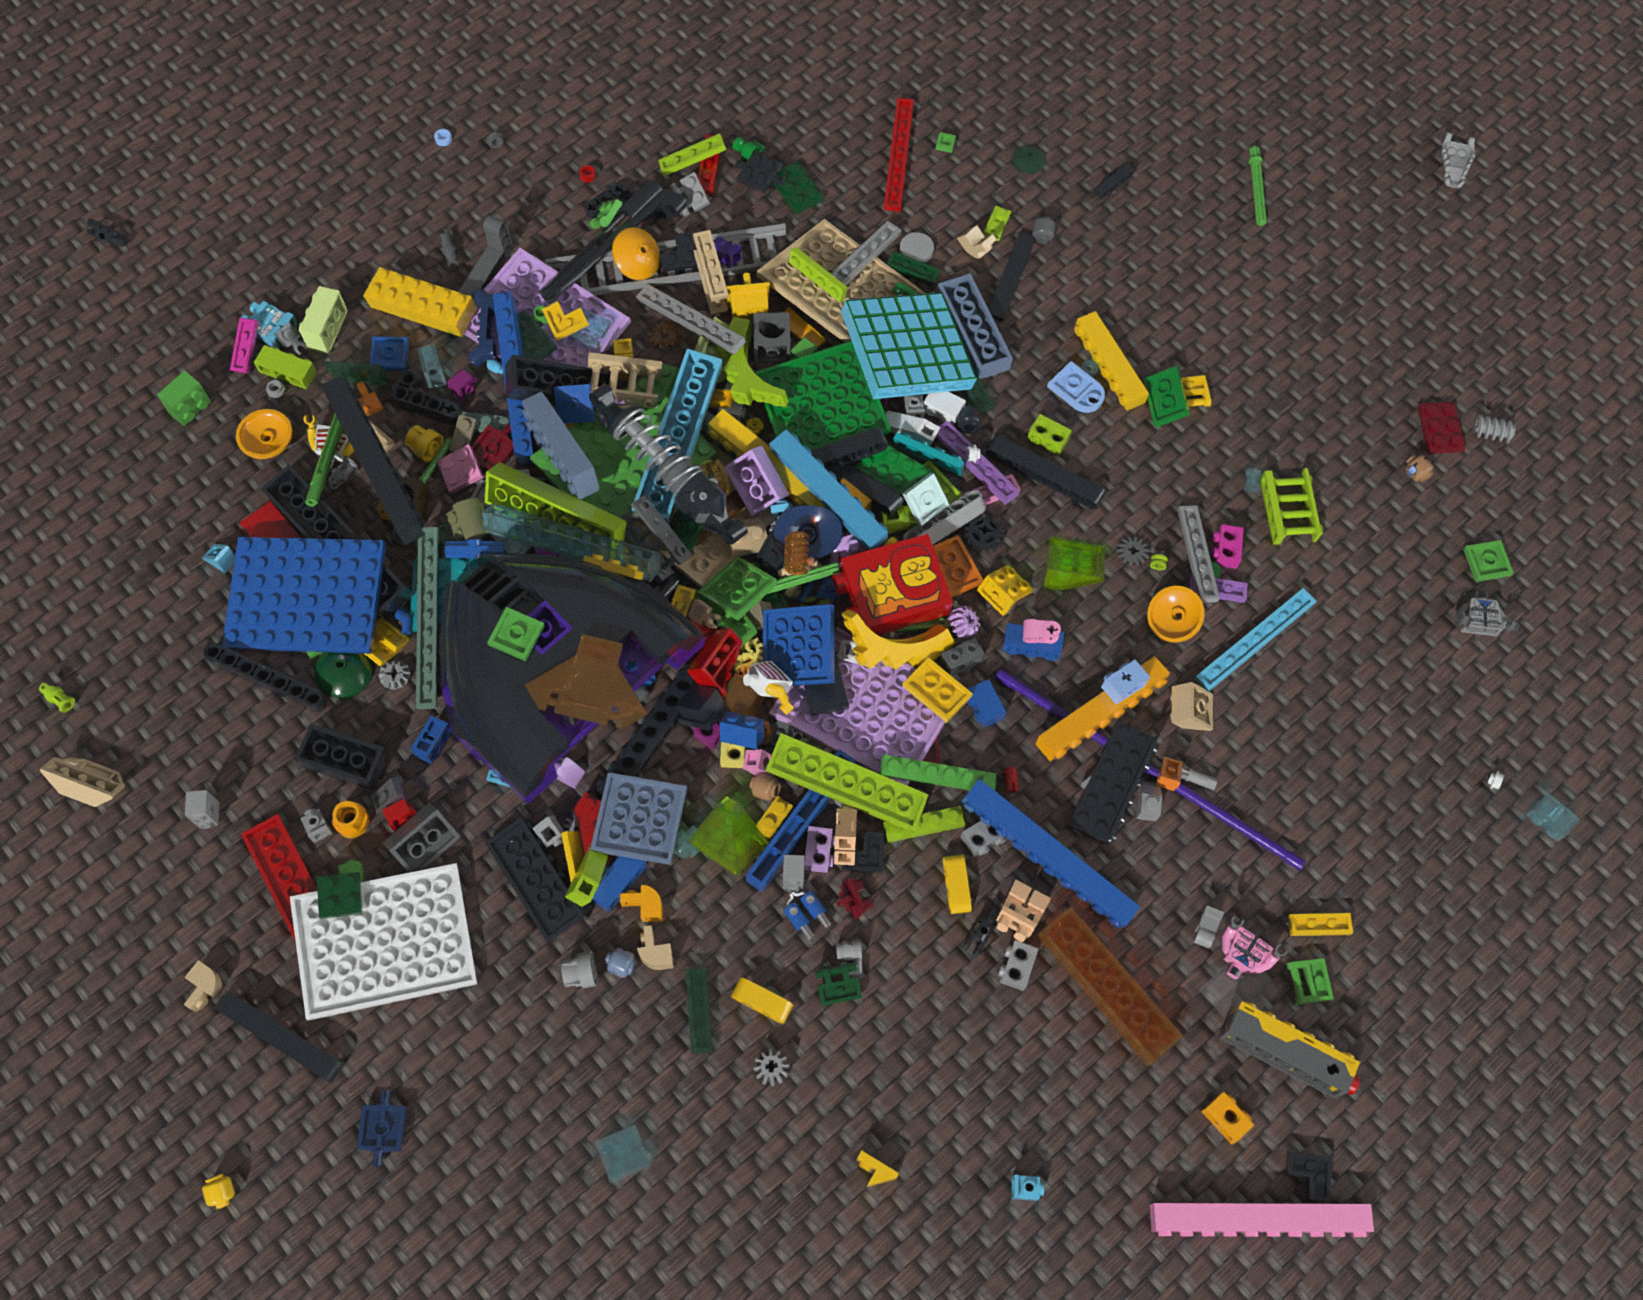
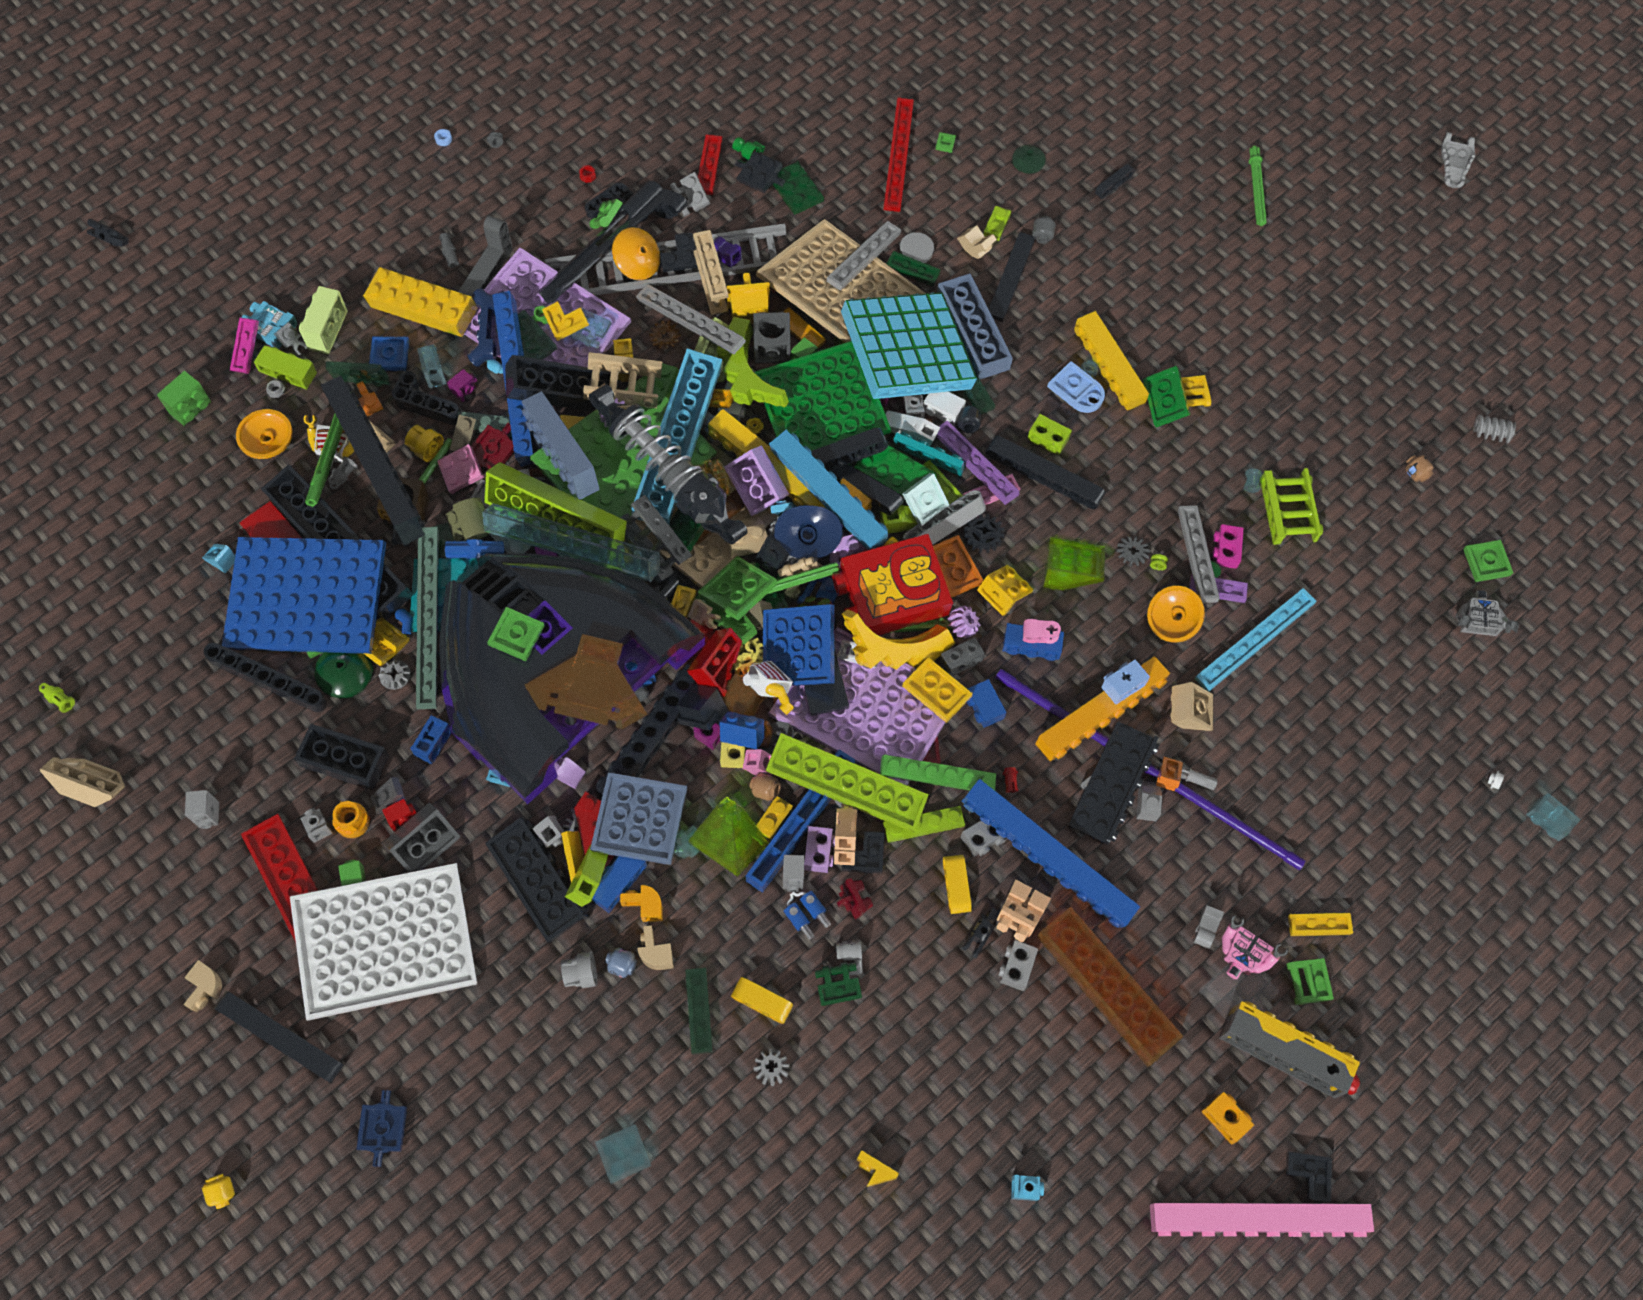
dark green plate [317,872,363,919] -> none
blue plate [554,384,595,424] -> none
yellow plate [583,554,644,580] -> none
lime plate [658,134,726,176] -> none
clear orange piece [784,531,809,575] -> none
lime plate [788,246,848,303] -> none
green arm [892,283,917,295] -> none
white plate [967,445,980,463] -> none
dark red plate [1417,402,1466,454] -> none

